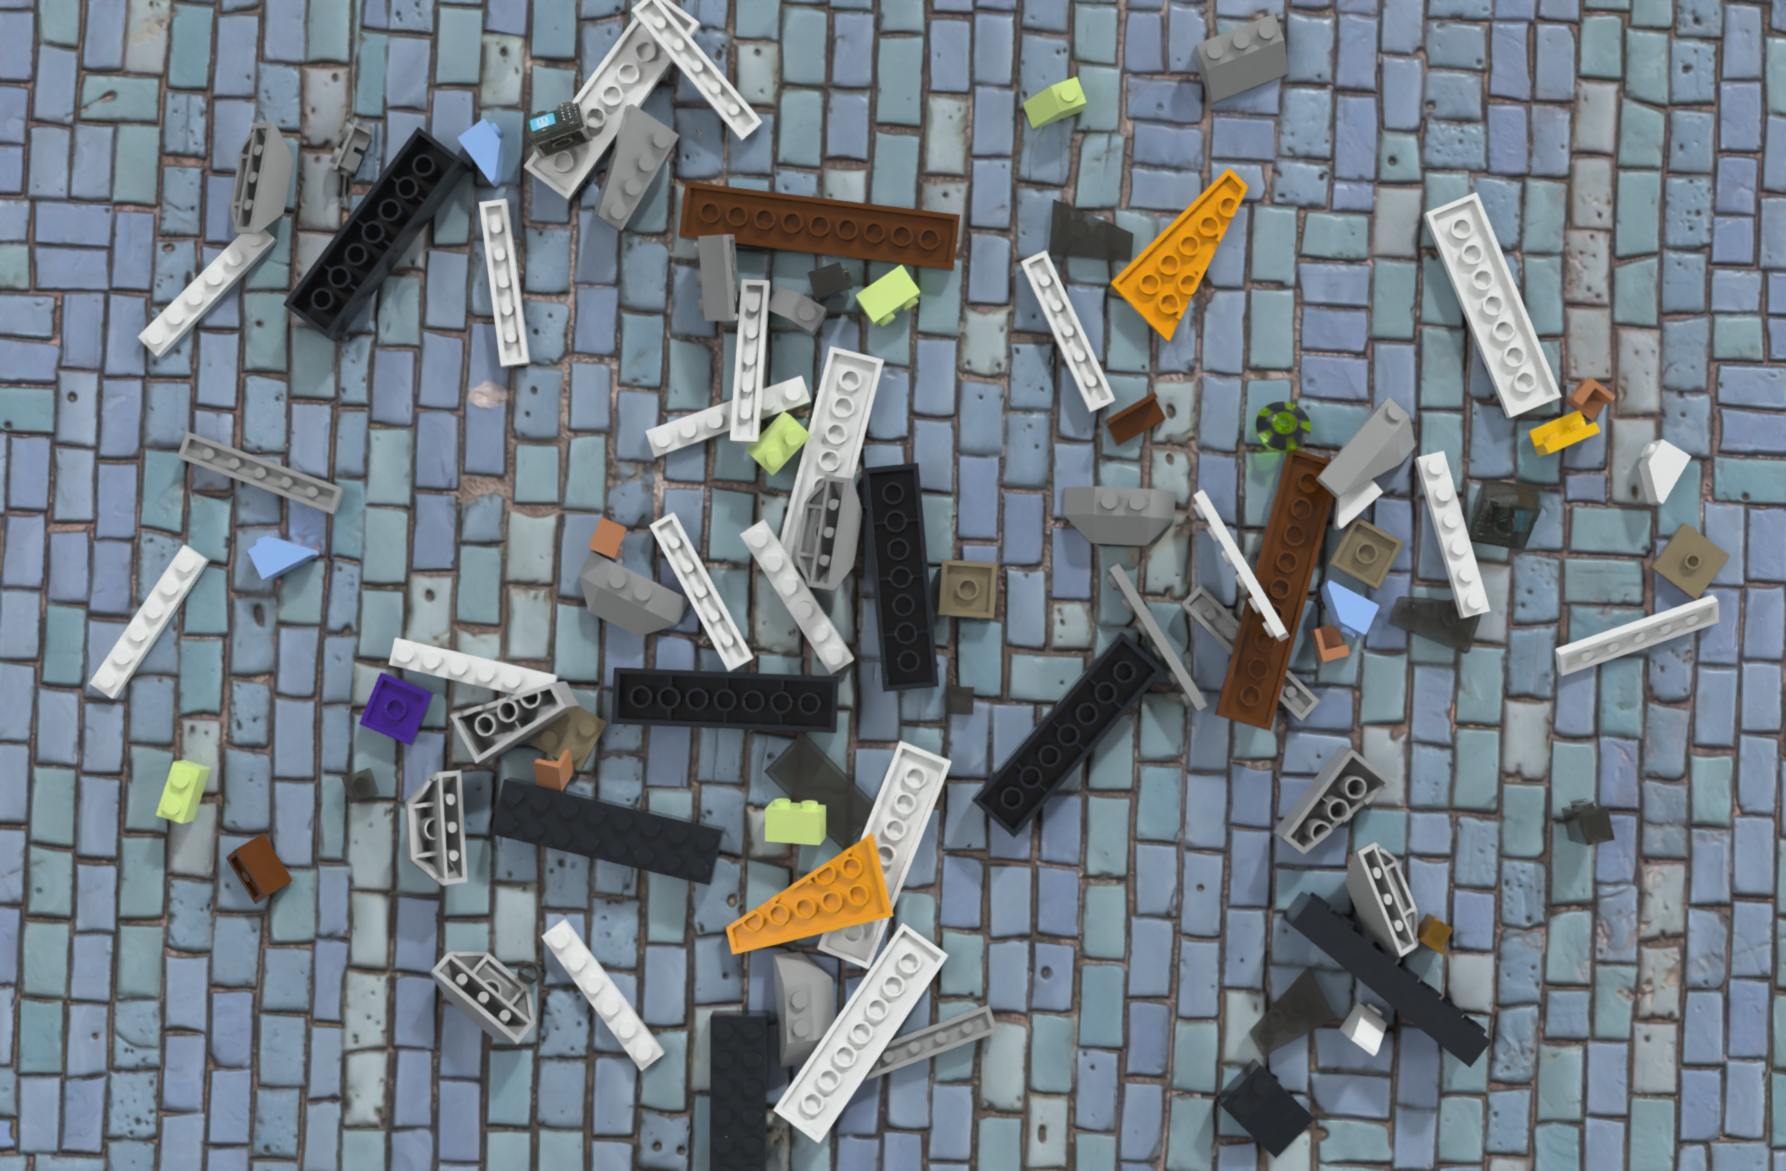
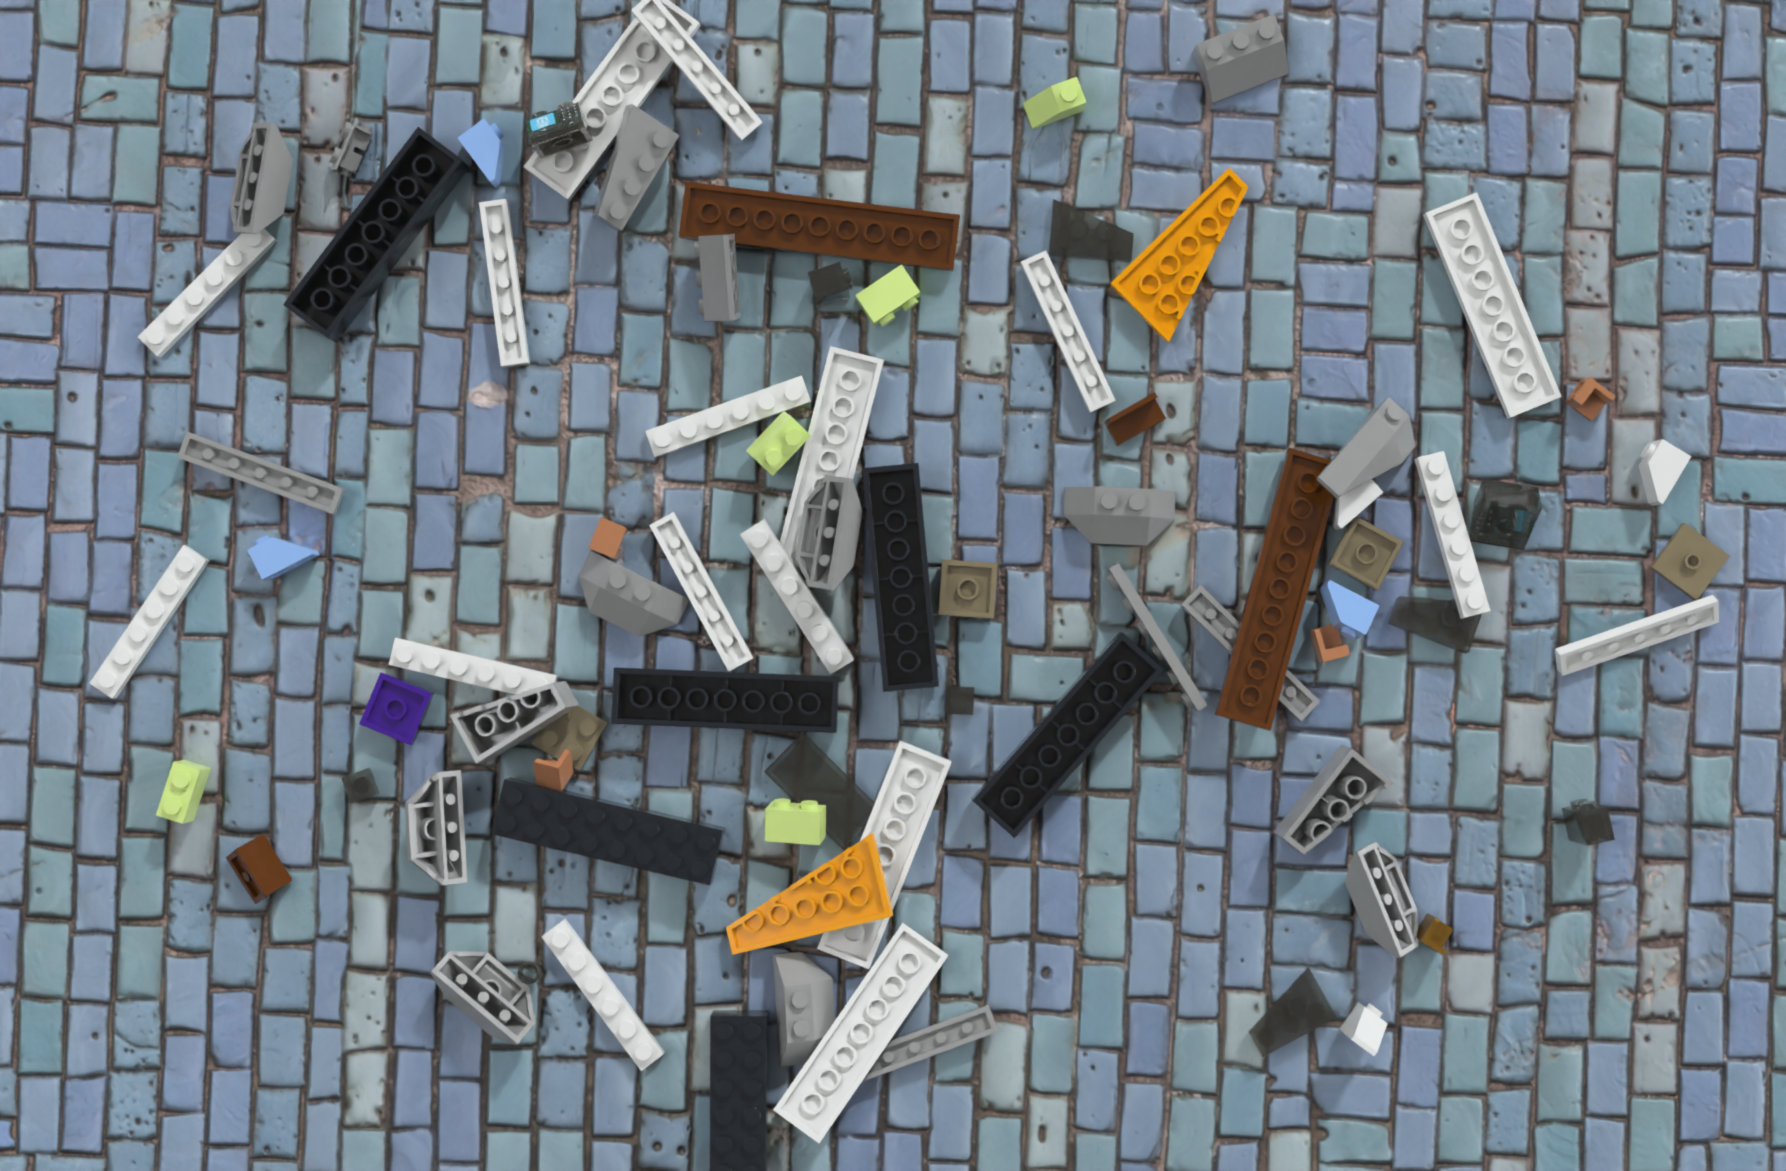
white plate [730,279,770,444] -> none
light grey slope [768,285,827,337] -> none
white plate [1193,490,1290,642] -> none
black slope [1216,1059,1315,1158] -> none
dish [1255,401,1311,452] -> none
black brick [1281,891,1491,1068] -> none
yellow bracket [1528,410,1600,457] -> none

